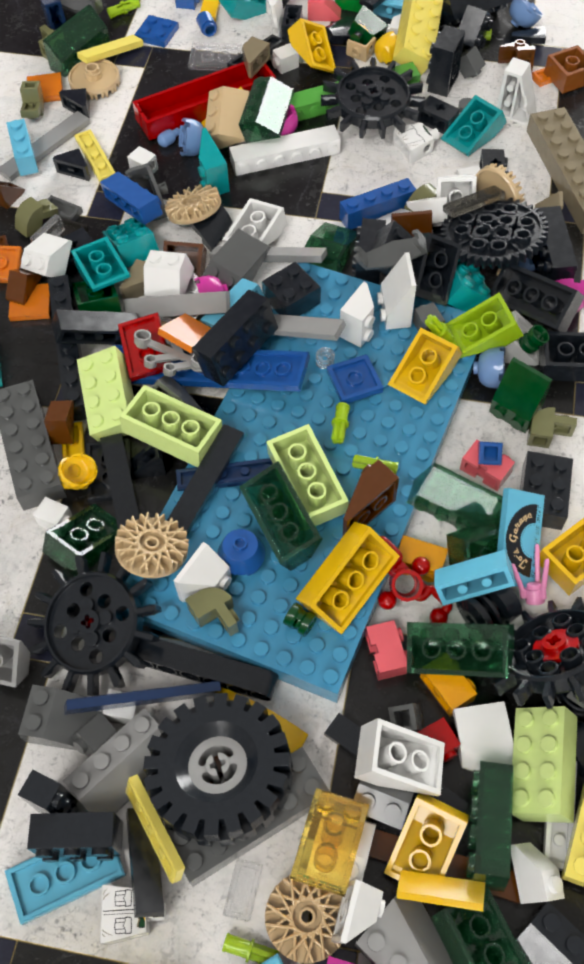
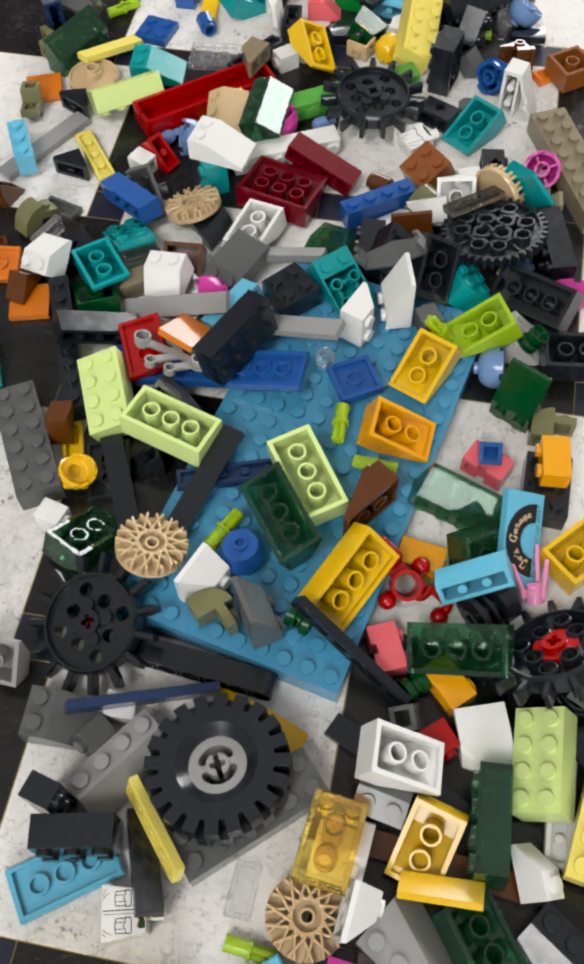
none -> yellowish green brick [86,71,164,116]
none -> clear smoke tile [118,242,161,269]
none -> slope [129,44,188,87]
none -> red slope [138,131,181,173]
none -> white slope [187,115,256,172]
none -> lime axle [203,508,244,551]
none -> dark grey slope [231,576,284,650]
none -> dark red slope [236,155,329,228]
none -> dark red brick [284,132,362,197]
none -> black tile [290,595,412,705]
none -> teal slope [306,245,376,315]
none -> medium blue cylinder [312,116,337,129]
none -> light orange slope [356,396,436,463]
none -> reddish brown brick [366,172,394,191]
none -> dark green wheel [397,668,432,703]
none -> dark orange brick [399,140,456,189]
none -> blue cone [476,58,508,95]
none -> teal slope [505,160,555,208]
none -> dark pink cylinder [524,150,562,189]
none -> light orange brick [534,435,572,488]

